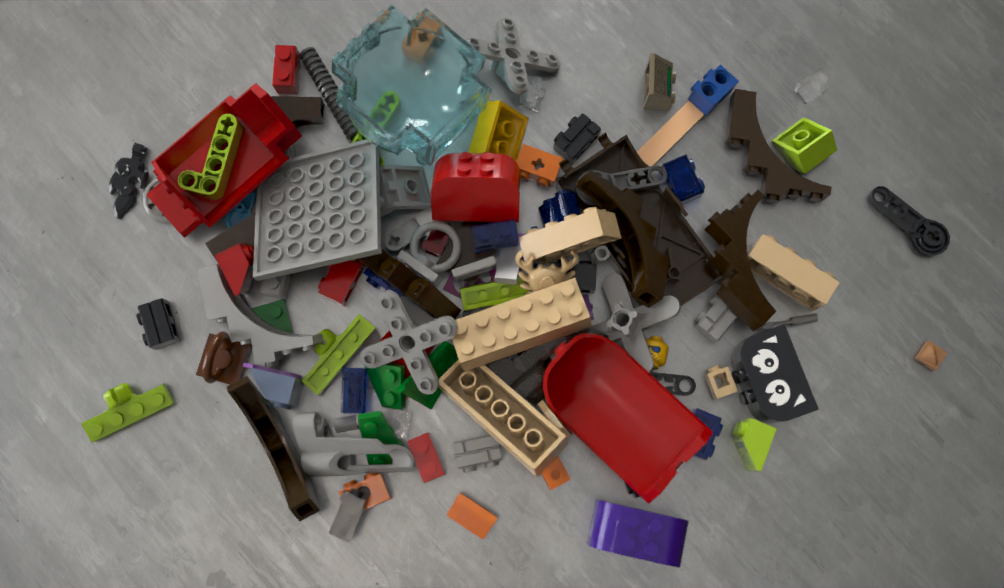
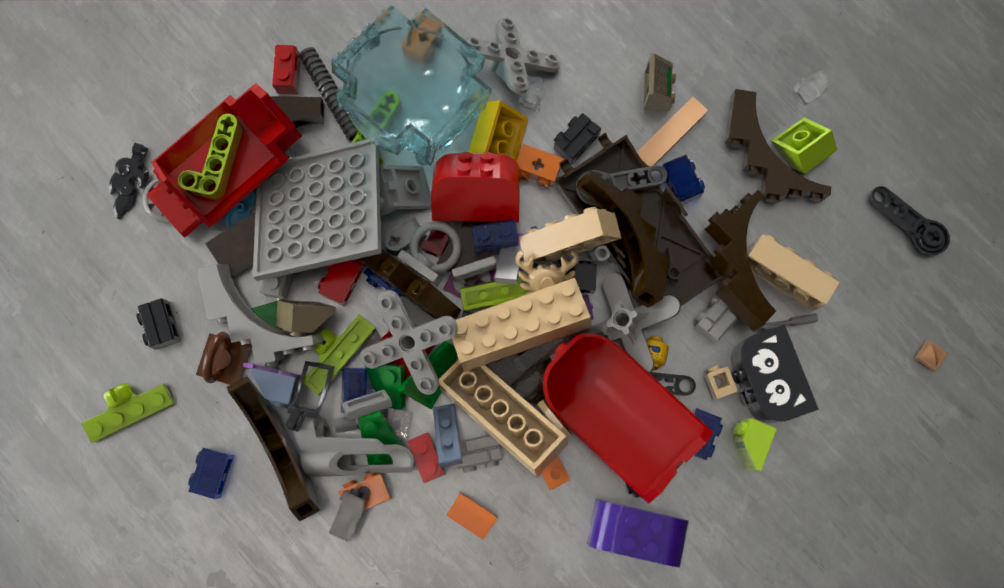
red slope [214,243,254,296] -> none
clear blue brick [538,190,581,228] -> none
blue brick [688,64,739,116] -> none
none -> clear blue brick [188,448,234,499]
none -> dark tan slope [275,300,336,336]
none -> black sword [285,361,334,432]
none -> light grey tile [341,390,392,420]
none -> sand blue tile [433,404,463,468]

